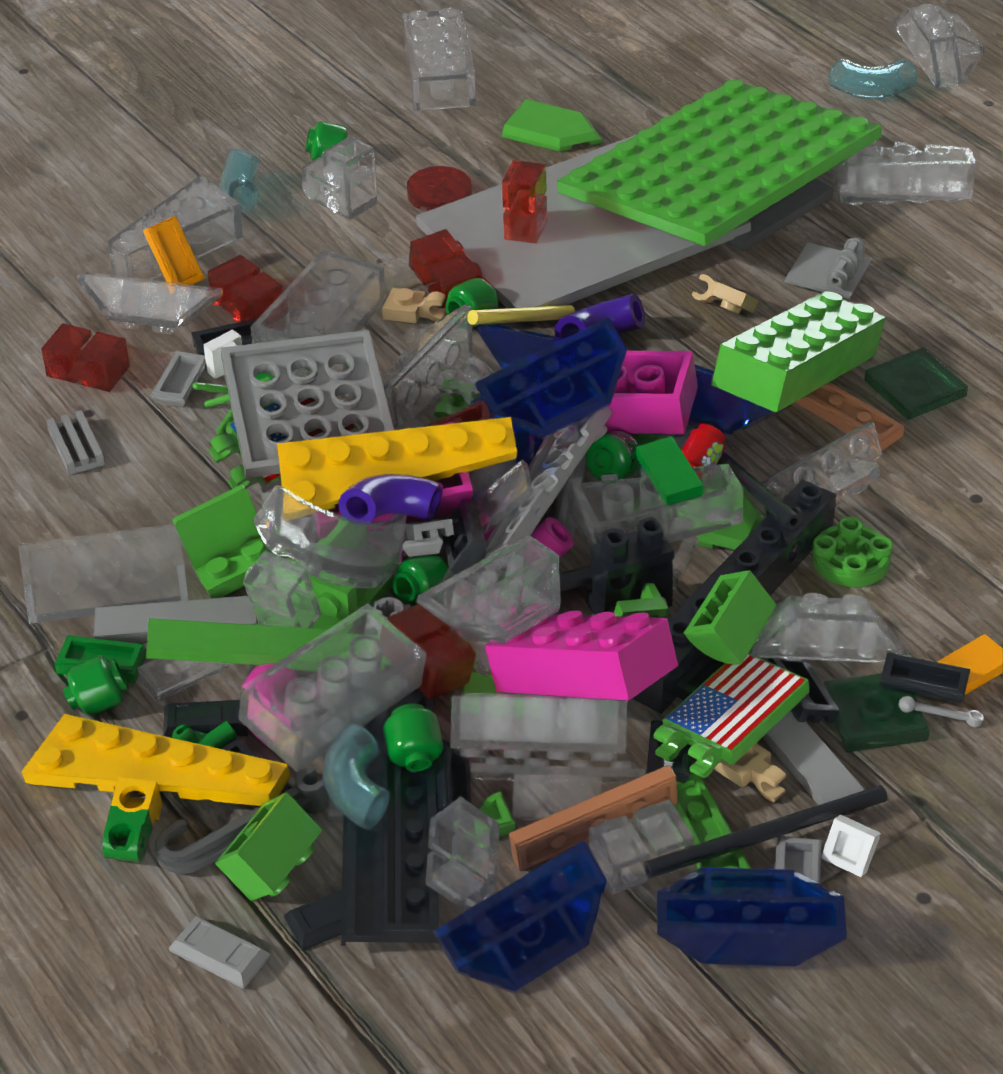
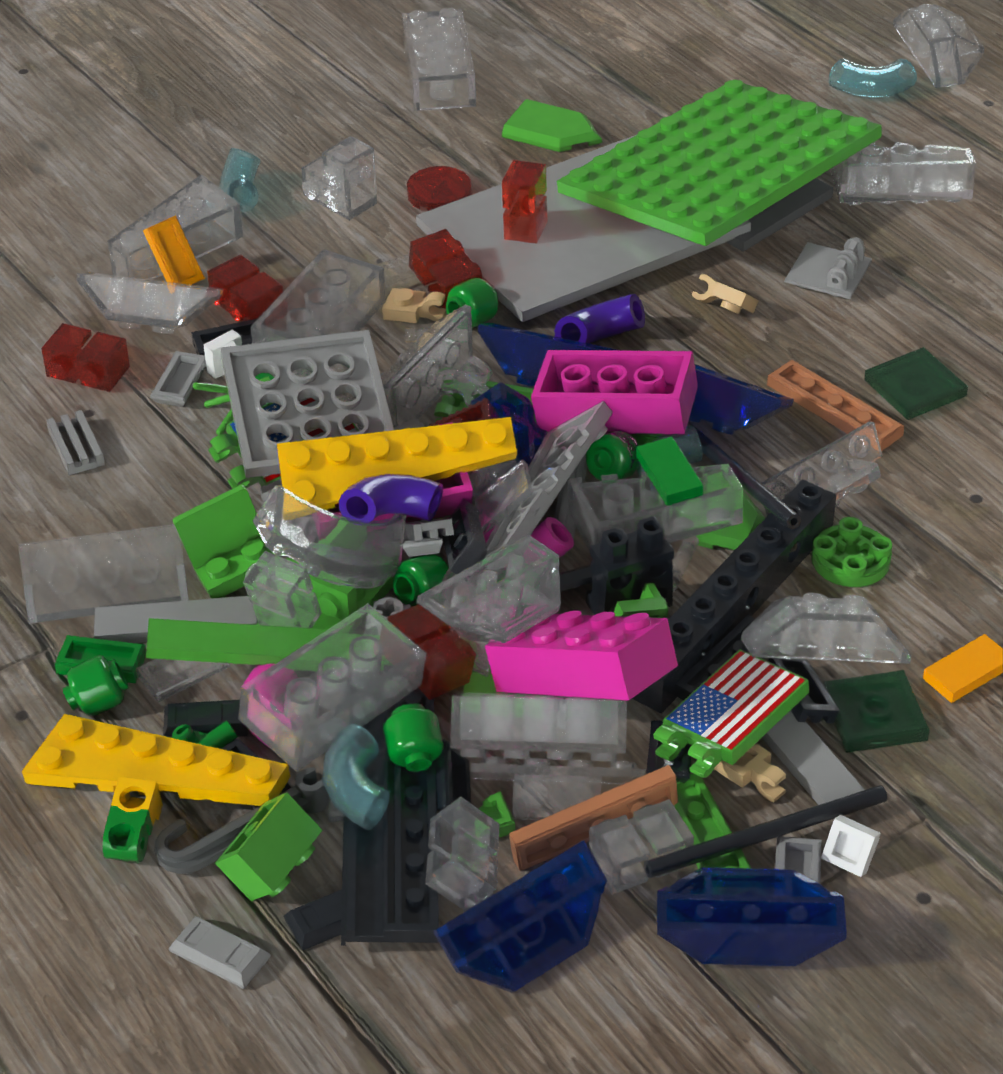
green head [305,121,354,166] -> none
light yellow bar [467,305,575,325] -> none
clear blue wedge [475,317,627,438] -> none
red brick [681,424,726,481] -> none
bright green brick [684,570,777,665] -> none
bright green brick [711,291,886,413] -> none
black tile [879,652,970,704] -> none
light grey hinge [899,696,984,727] -> none

